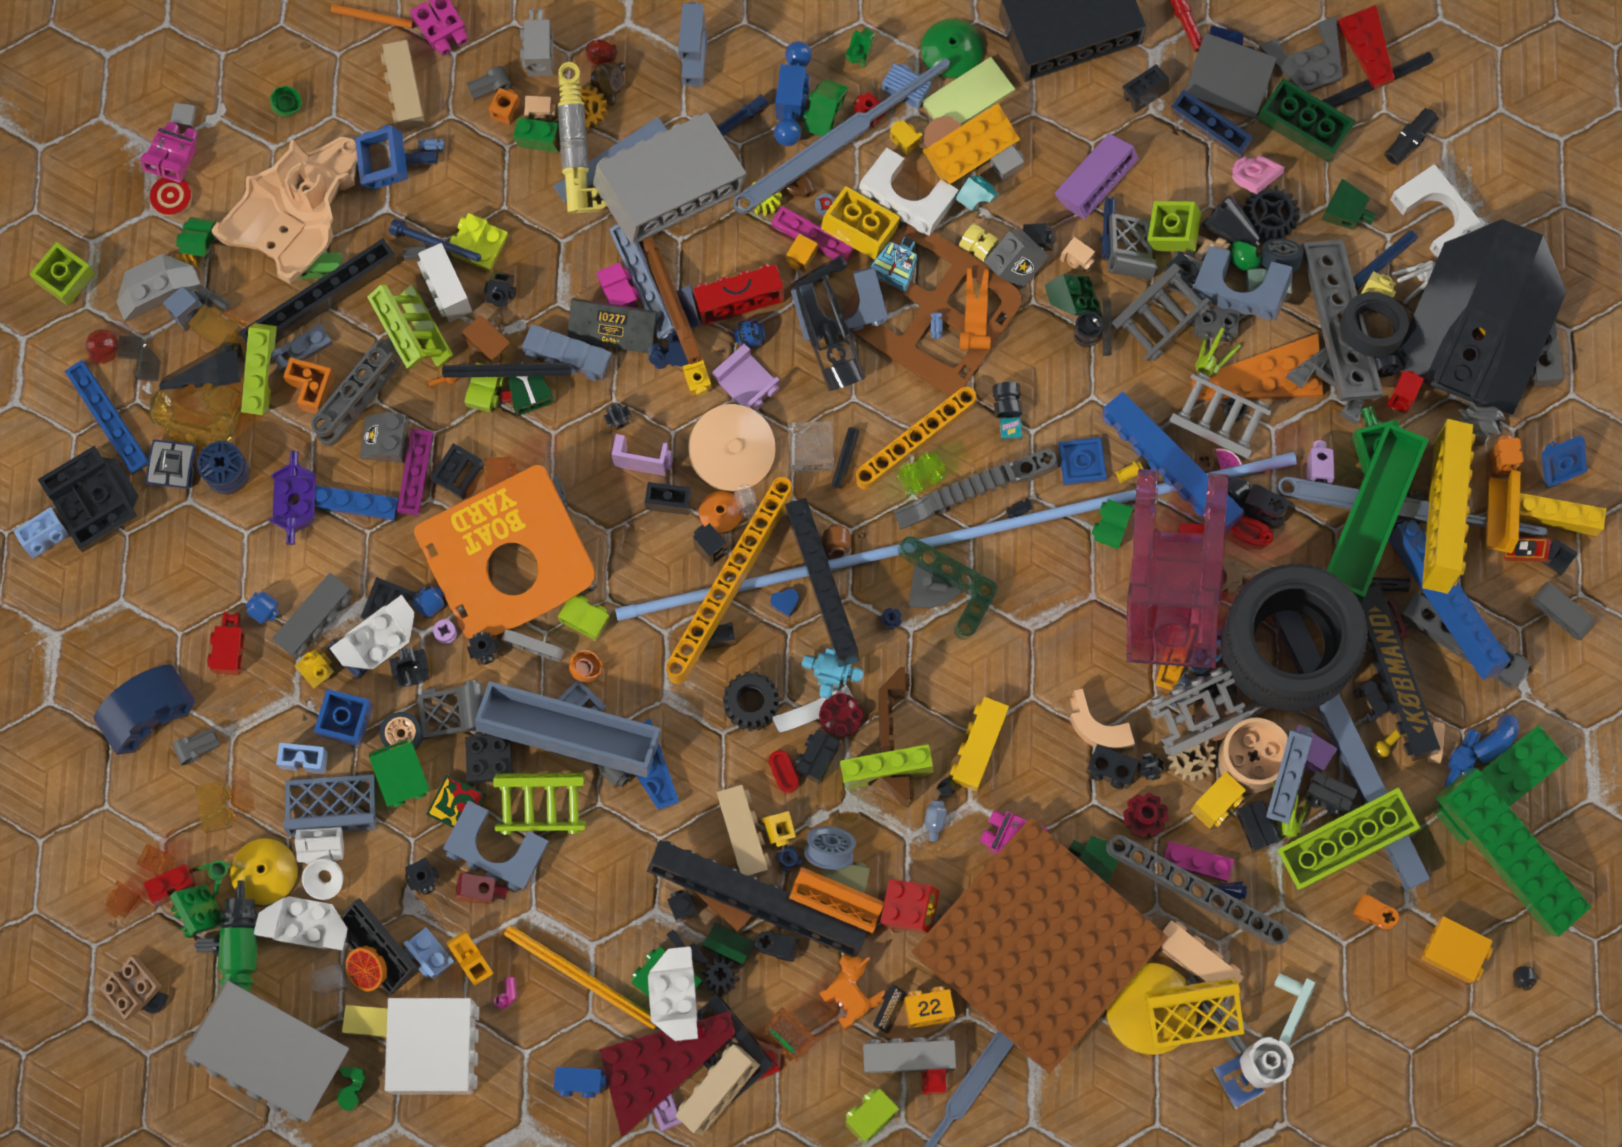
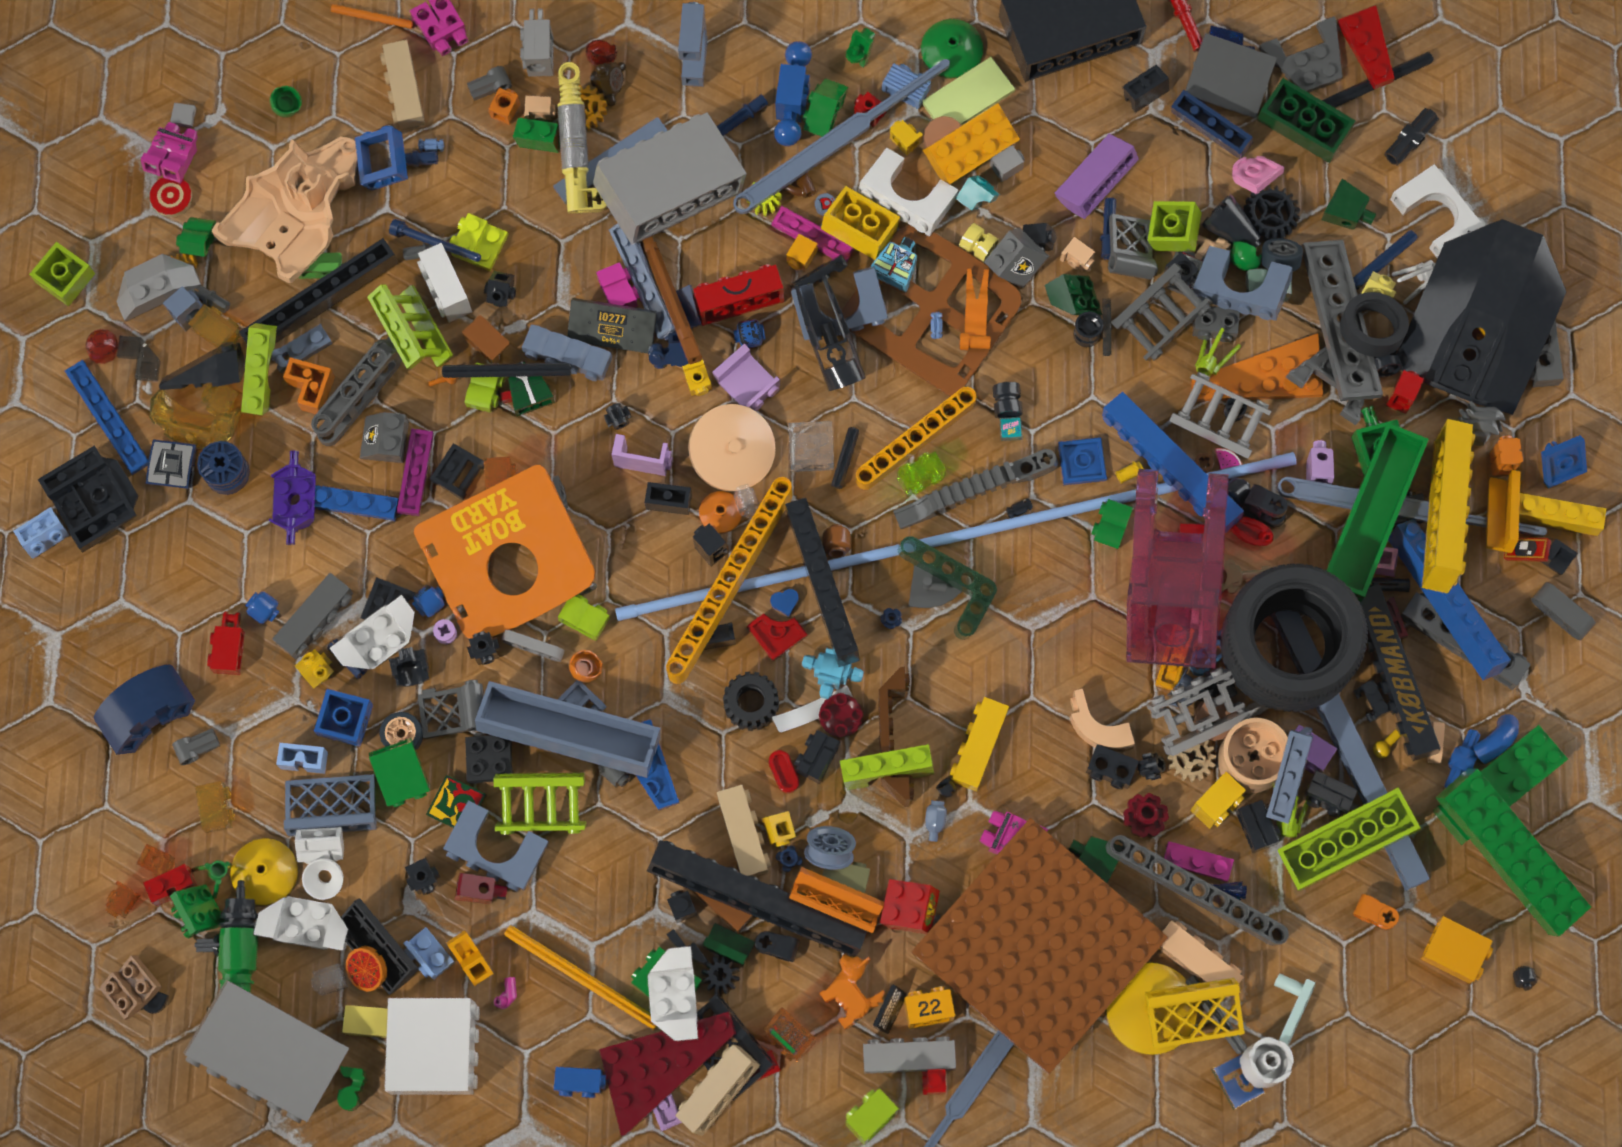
none -> red tile [746,613,808,662]
none -> bright pink brick [1374,547,1398,577]

